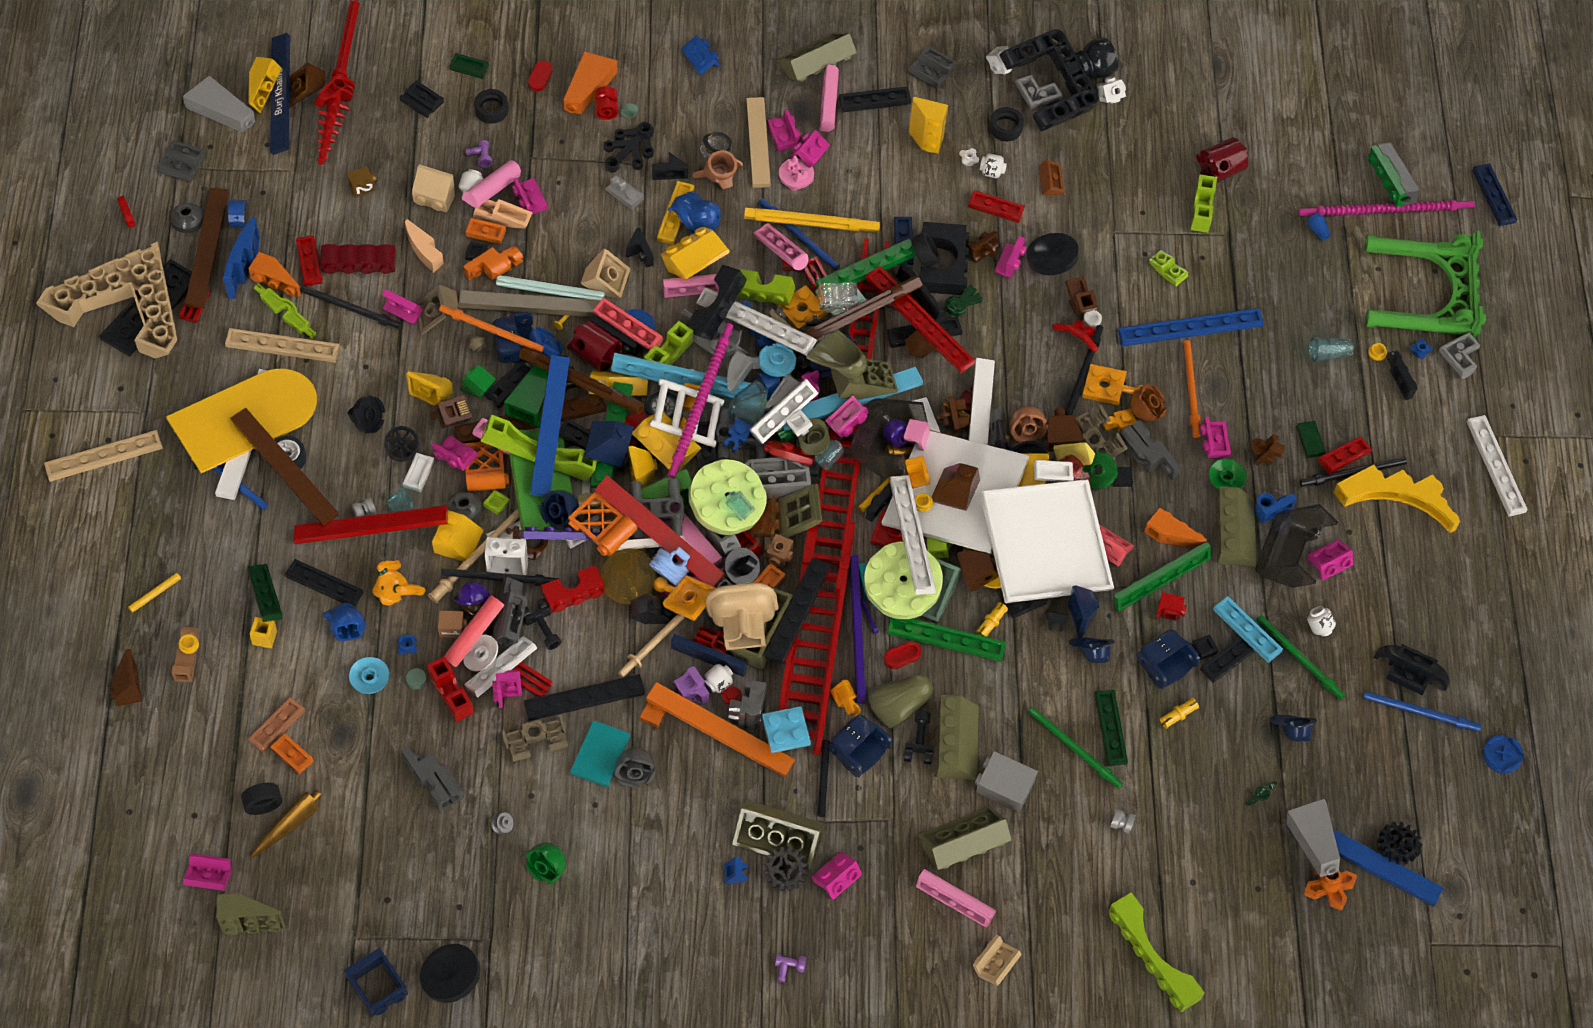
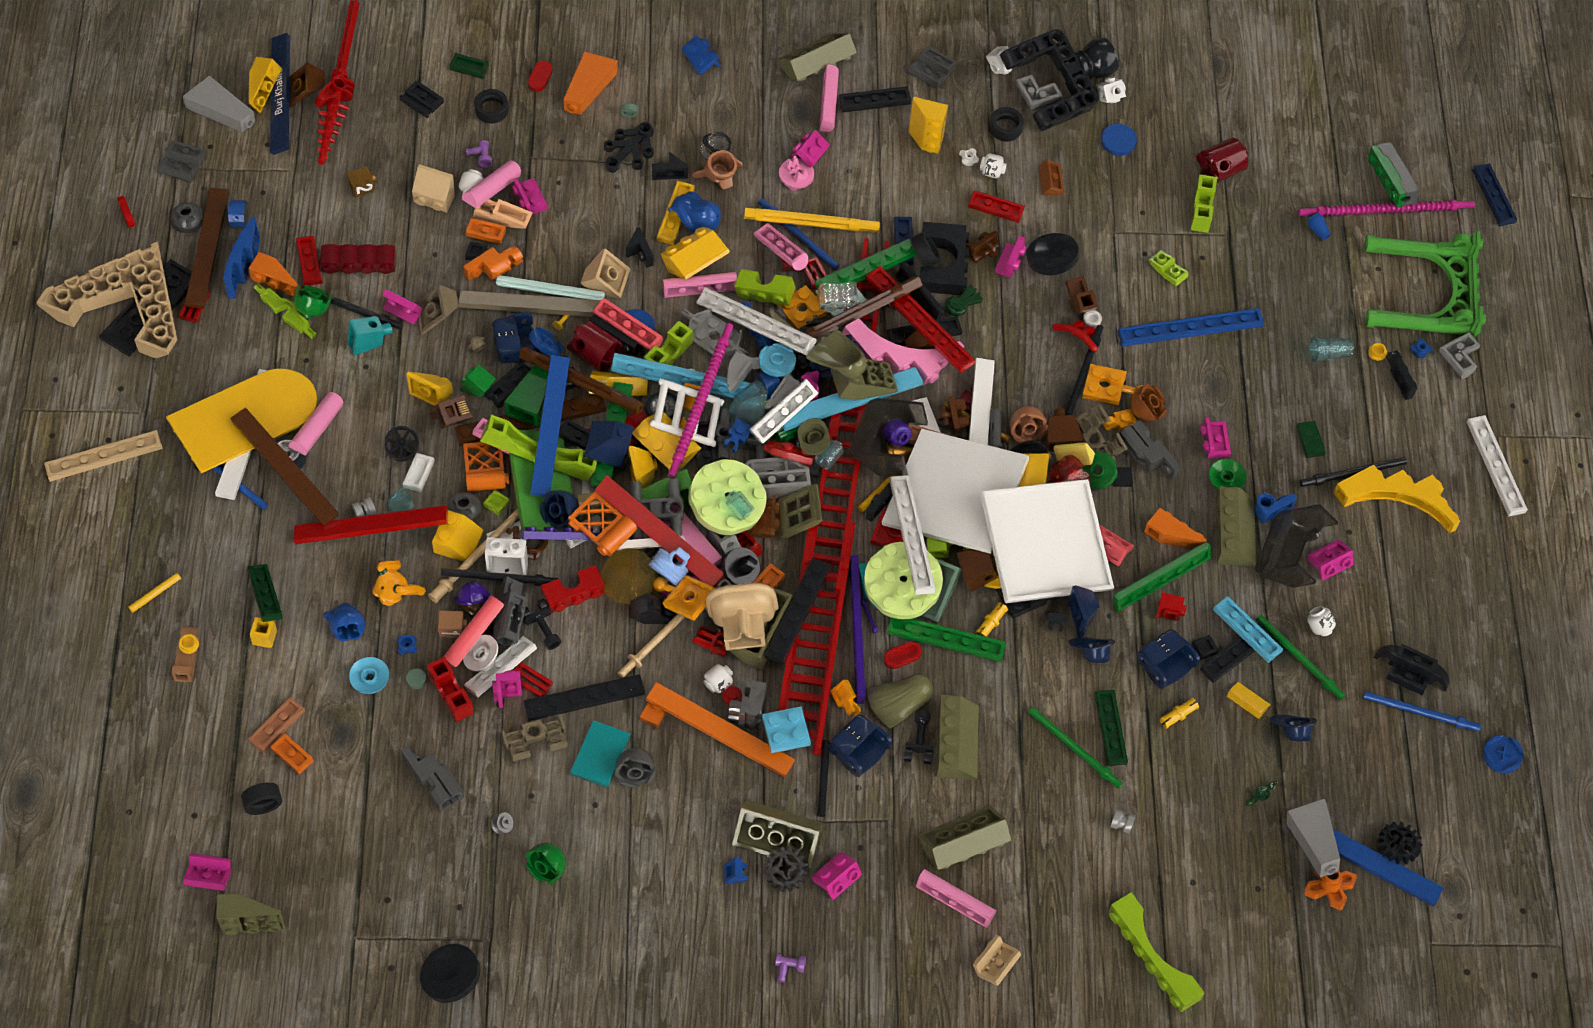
reddish brown slope [110,649,142,706] -> none
tan tile [225,328,340,363] -> none
pearl gold piece [250,790,322,858] -> none
black tile [285,559,364,607] -> none
dark blue window [343,948,408,1017] -> none
black tile [347,395,385,433] -> none
light nougat slope [405,219,444,273] -> none
dark pink bracket [431,435,478,471] -> none
orange bar [439,304,544,353] -> none
red wheel [595,86,618,120] -> none
light grey plate [606,175,644,210] -> none
dark blue tile [671,634,747,677] -> none
medium lavender brick [673,666,709,705] -> none
black arch [686,265,747,340] -> none
tan tile [746,97,771,188] -> none
medium nougat brick [764,534,794,568] -> none
dark pink bracket [767,110,801,152] -> none
white tile [786,410,813,437] -> none
dark pink bracket [825,396,869,438] -> none
bright pink panel [904,419,930,451] -> none
light orange panel [905,456,930,489] -> none
yellow plate [915,493,933,512] -> none
reddish brown slope [932,463,980,511] -> none
light grey brick [975,751,1038,812] -> none
black bar [995,419,1012,451] -> none
white tile [1034,460,1073,482] -> none
orange bar [1183,340,1201,438] -> none
reddish brown hips [1250,434,1285,465] -> none
red tile [1318,436,1372,474] -> none
none -> bright pink brick [289,392,343,456]
none -> green cylinder [293,285,332,319]
none -> teal torso [347,316,392,356]
none -> bright pink arch [842,318,964,386]
none -> blue tile [1101,124,1137,156]
none -> yellow slope [1226,682,1270,719]

